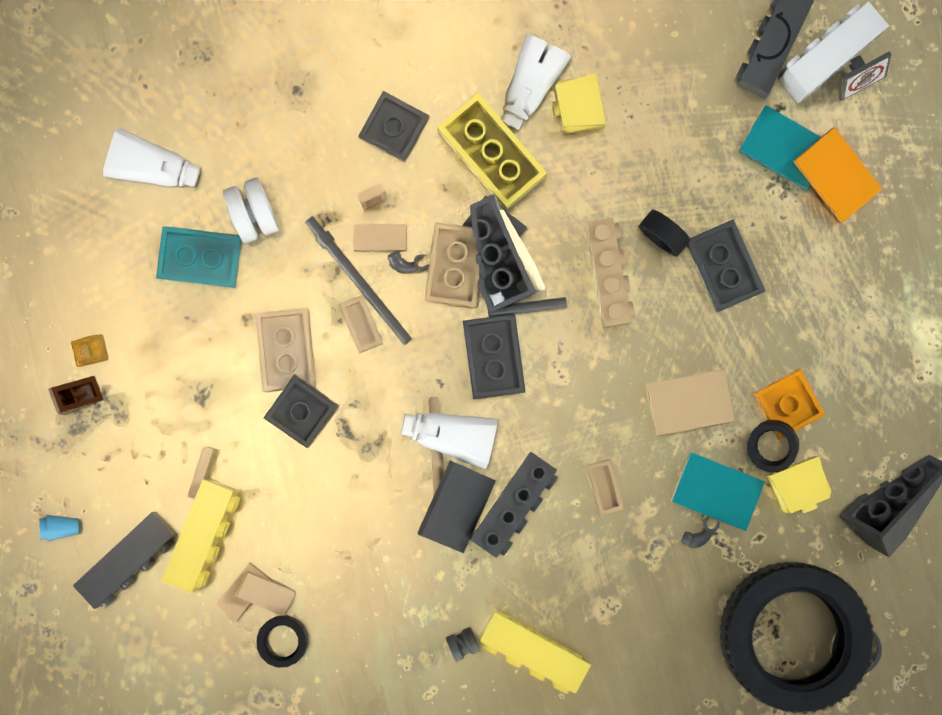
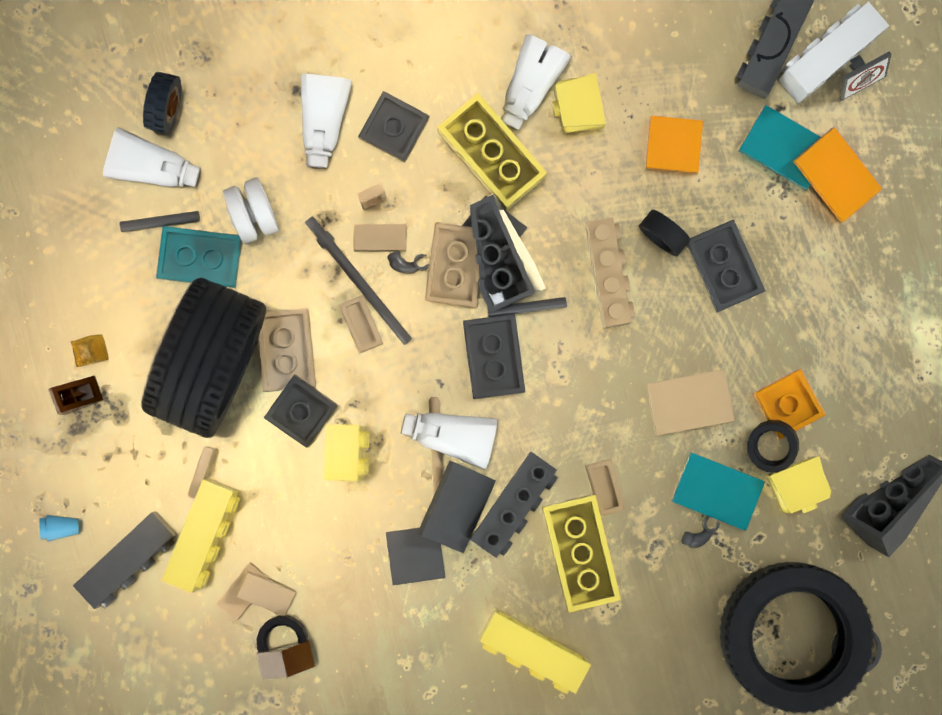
dark grey wheel [446,627,480,662] -> none
none -> dark grey piece [119,211,200,232]
none -> black tyre [141,277,266,438]
none -> black wheel [143,71,181,133]
none -> reddish brown slope [257,640,315,679]
none -> white piece [301,74,352,168]
none -> light yellow brick [324,424,370,481]
none -> dark grey tile [386,527,446,585]
none -> light yellow brick [542,494,621,613]
none -> light orange tile [645,115,703,174]

